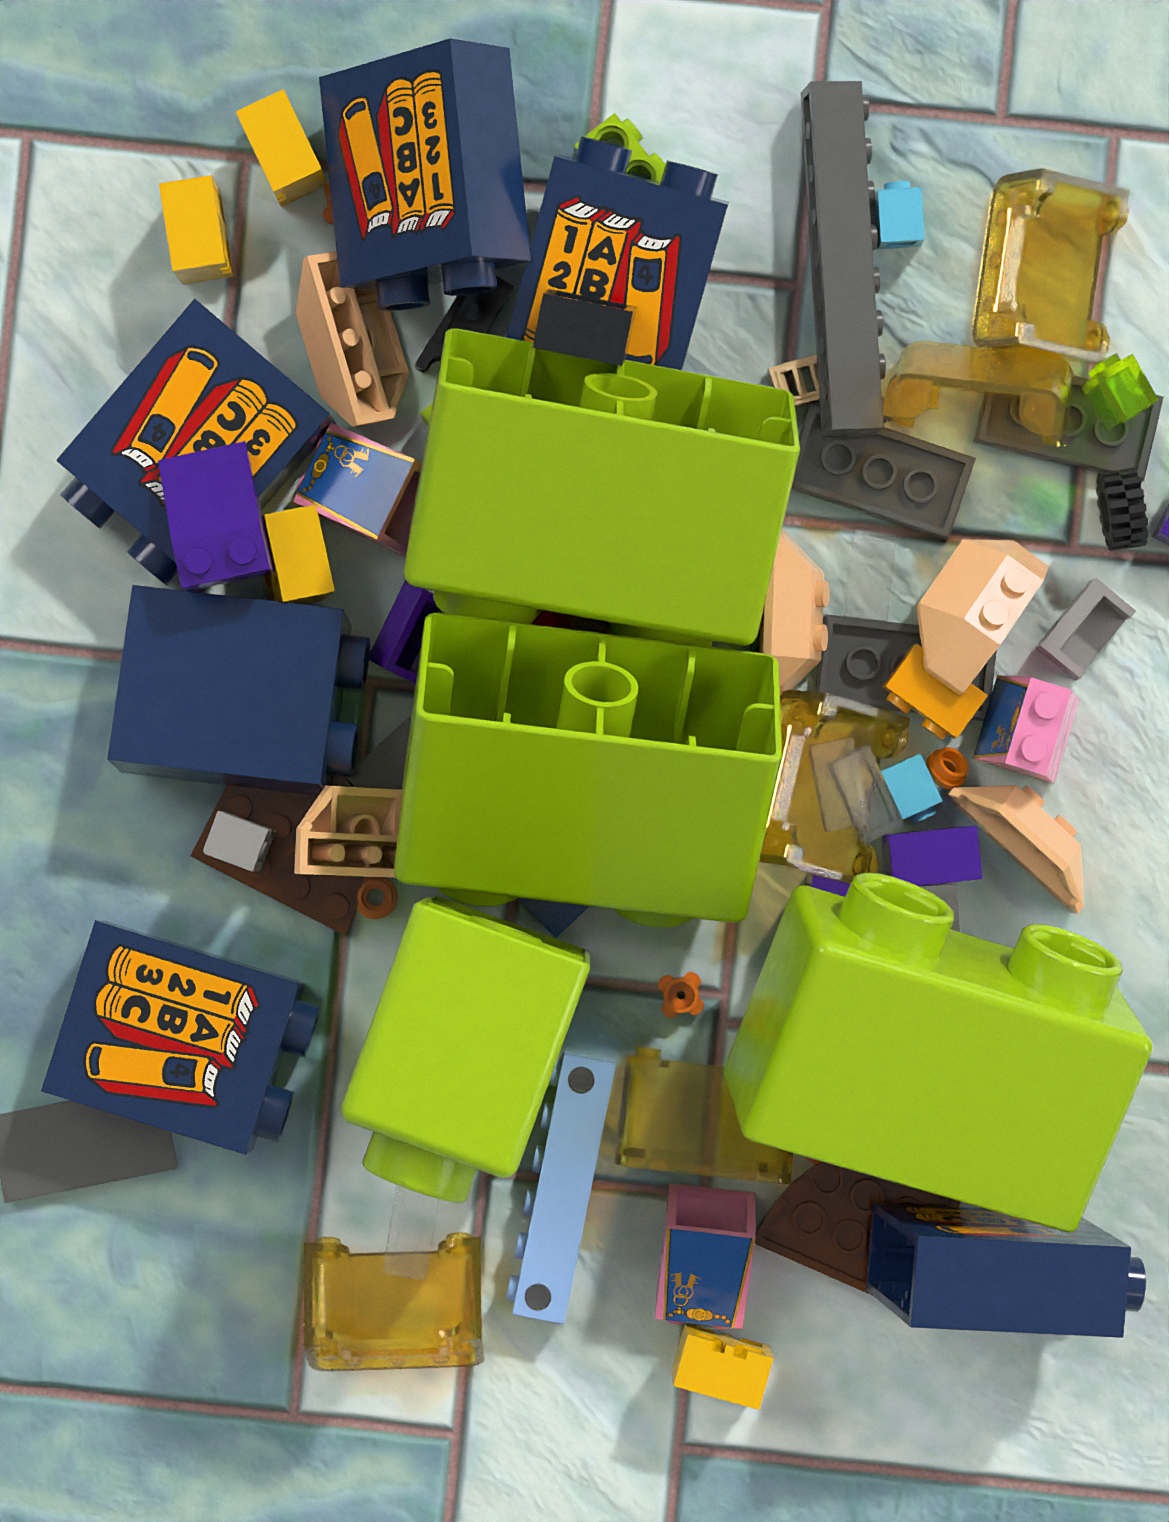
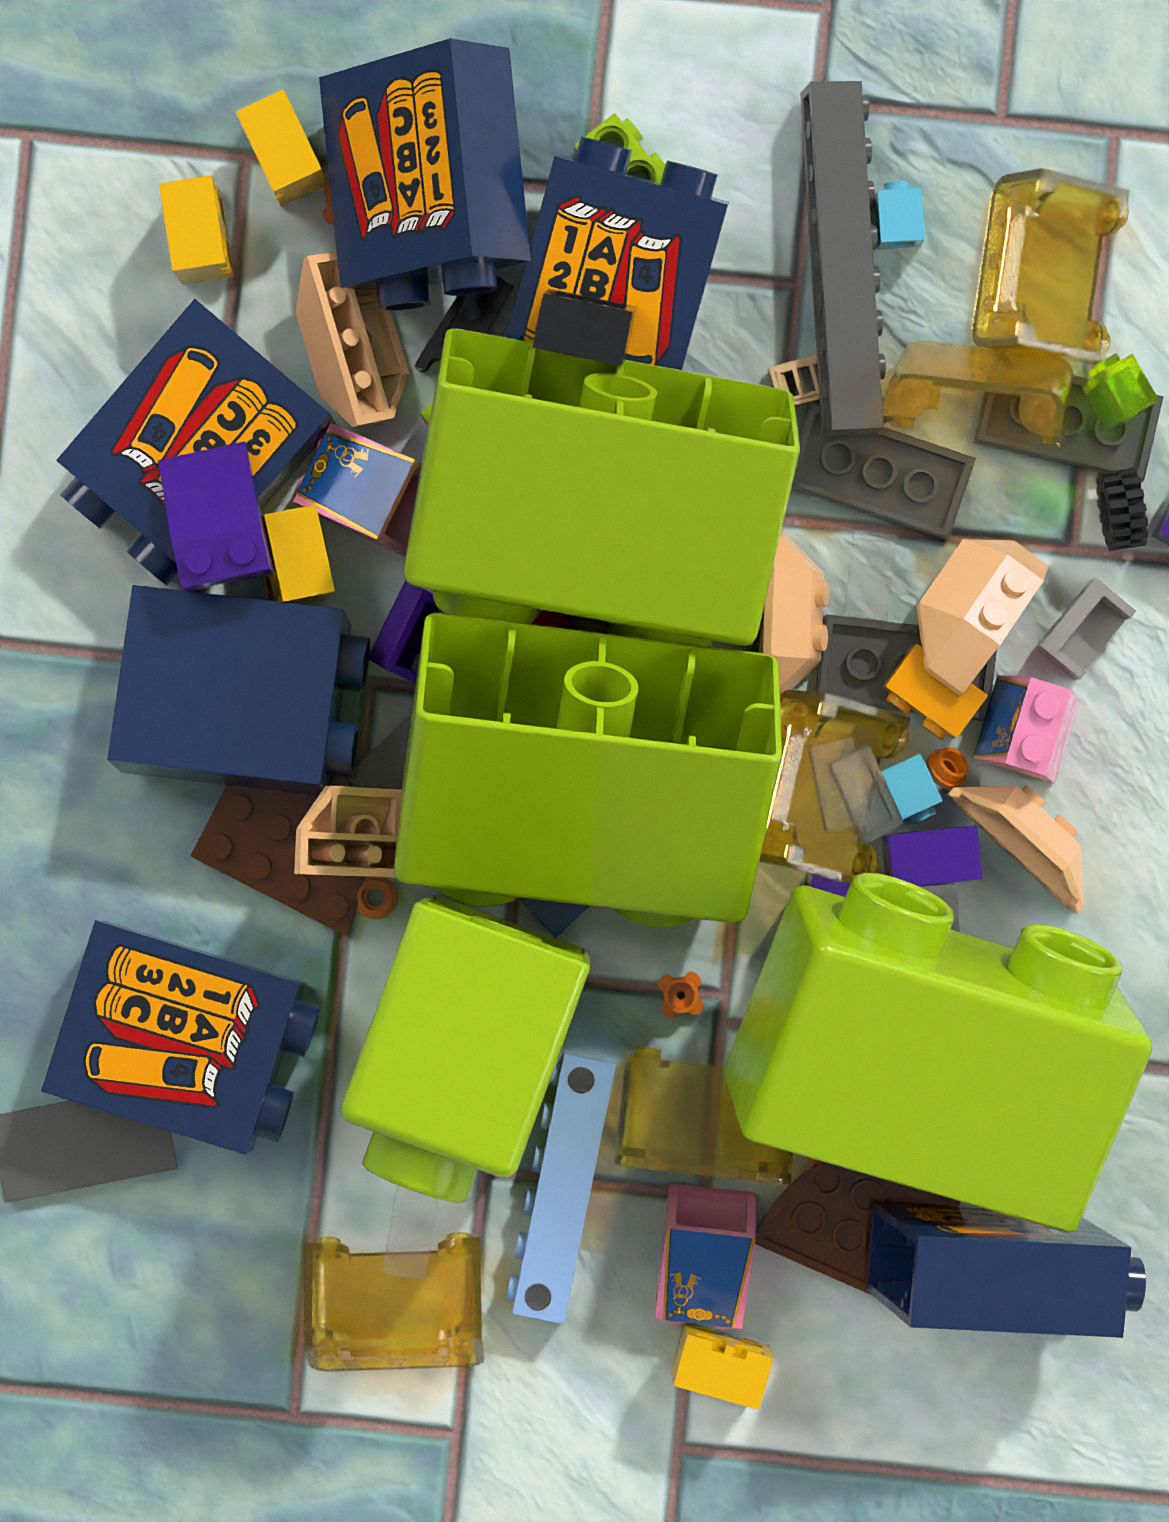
light grey panel [203,811,276,872] -> none

